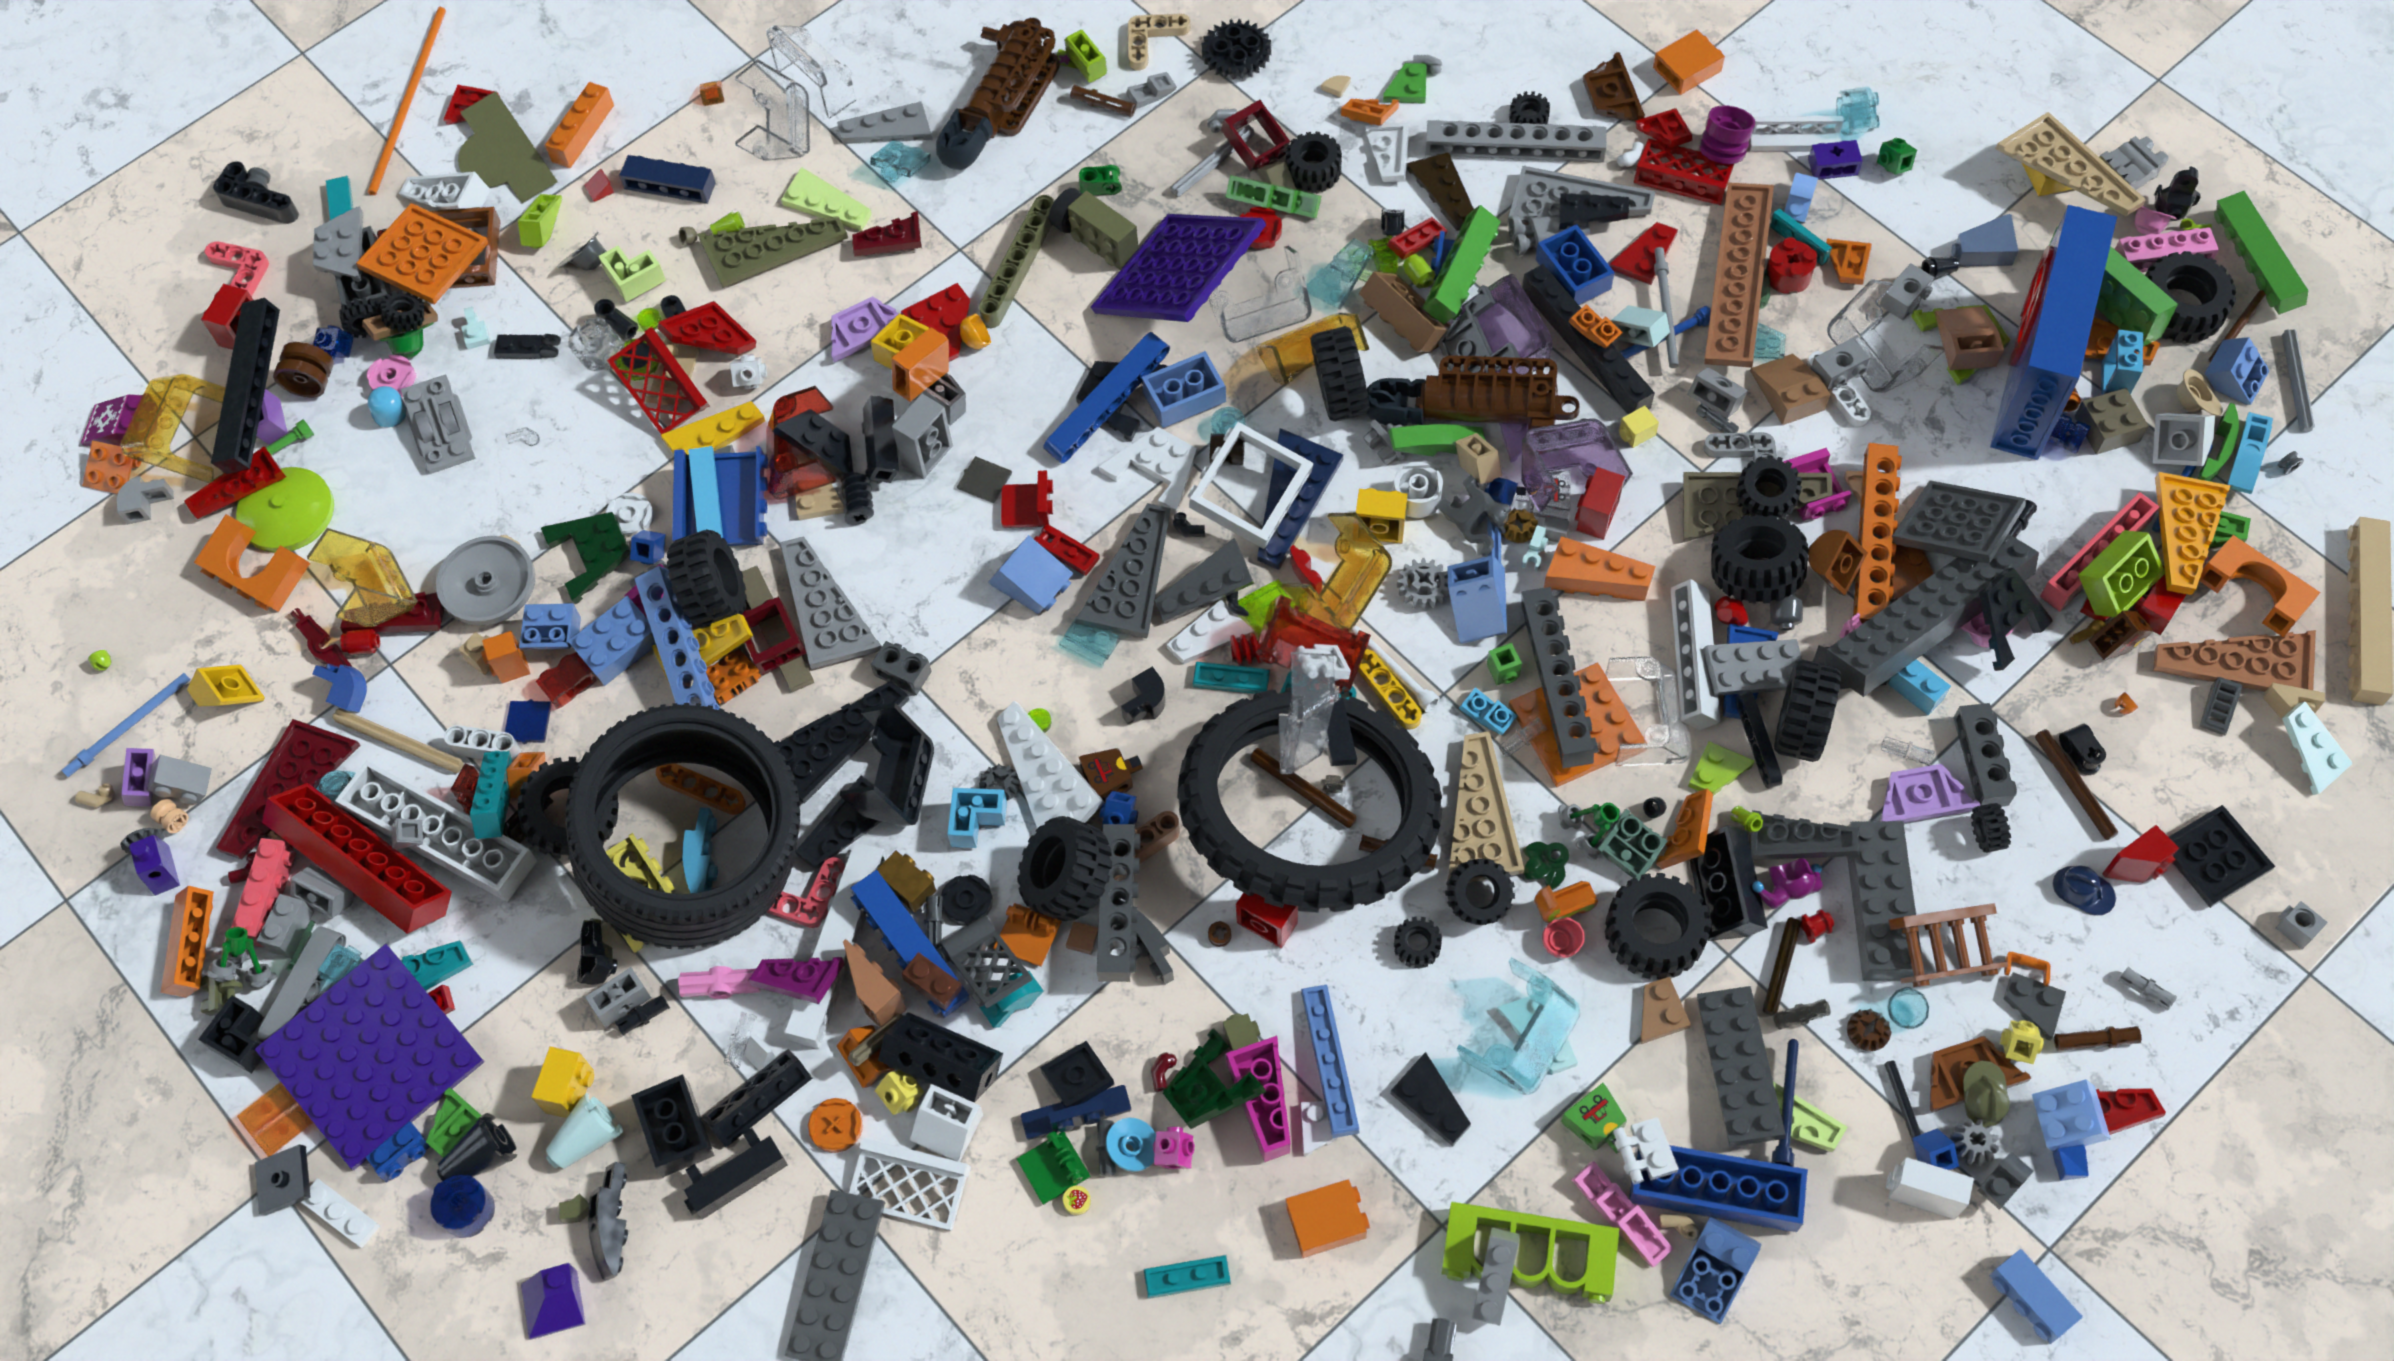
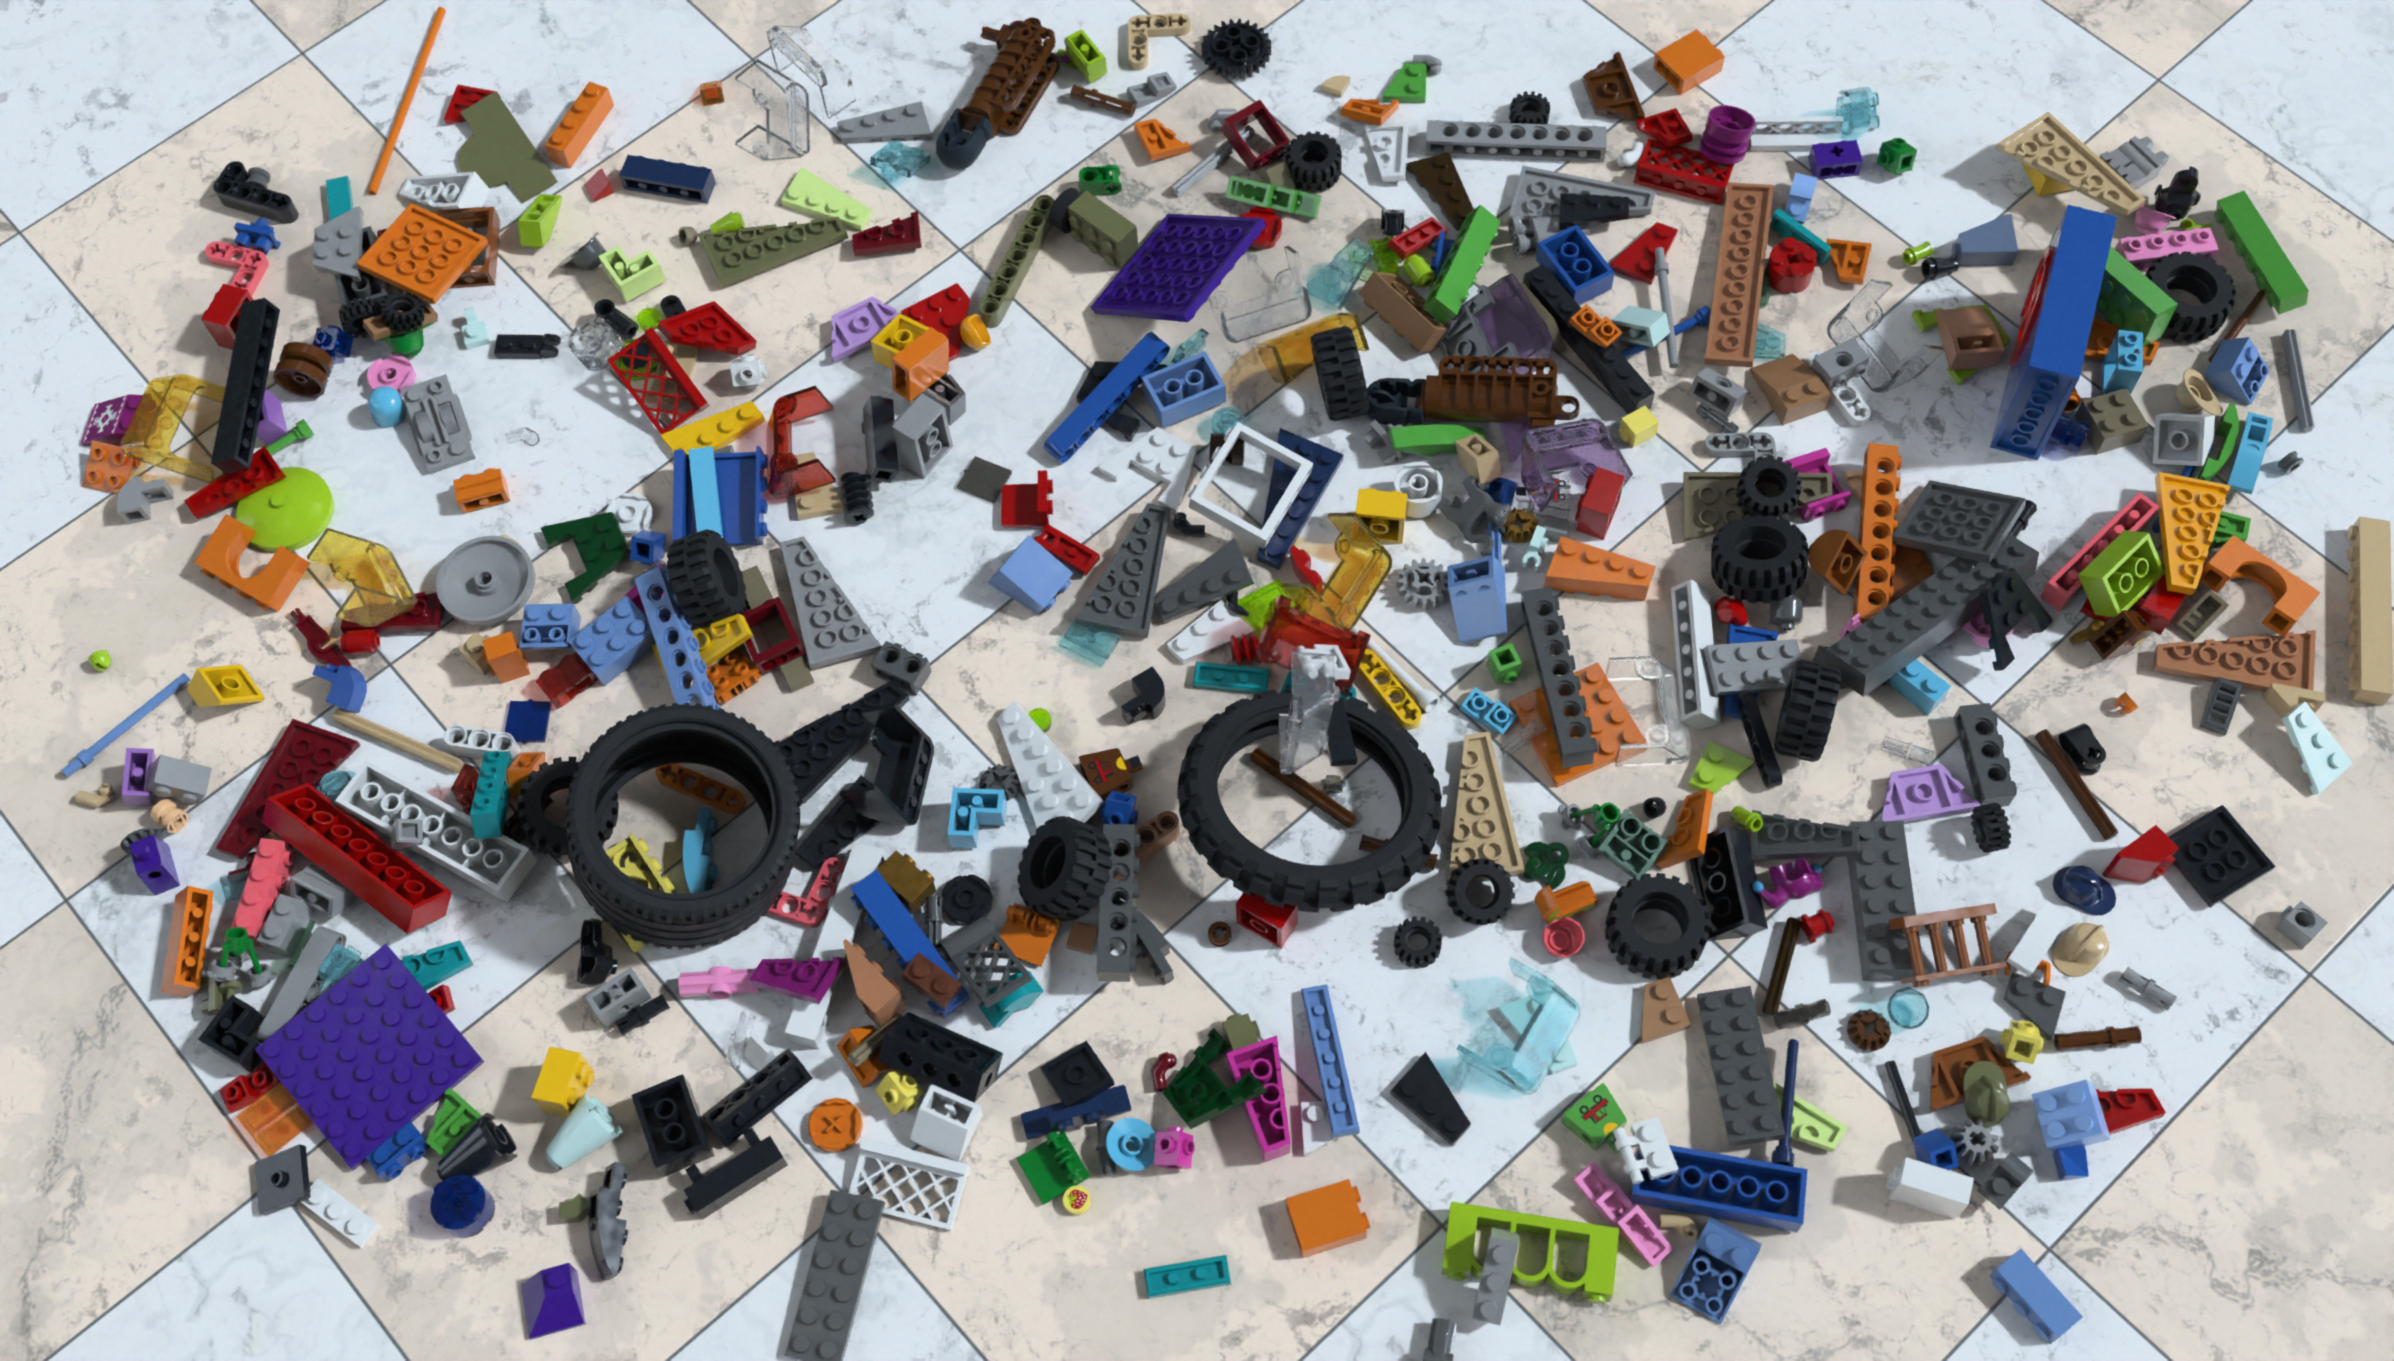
black wing [772,409,853,478] -> none
light grey brick [1879,263,1934,320] -> none
none -> red slope [219,1063,283,1113]
none -> clear light blue tile [220,870,249,902]
none -> blue hips [234,218,281,255]
none -> orange brick [453,468,510,513]
none -> orange wing [1134,119,1191,161]
none -> clear light blue wing [1169,328,1209,366]
none -> dark tan wing [1514,282,1567,355]
none -> lime pin [1902,241,1934,265]
none -> white slope [2006,900,2070,976]
none -> tan piece [2052,922,2109,977]
none -> dark tan slope [2174,589,2229,641]

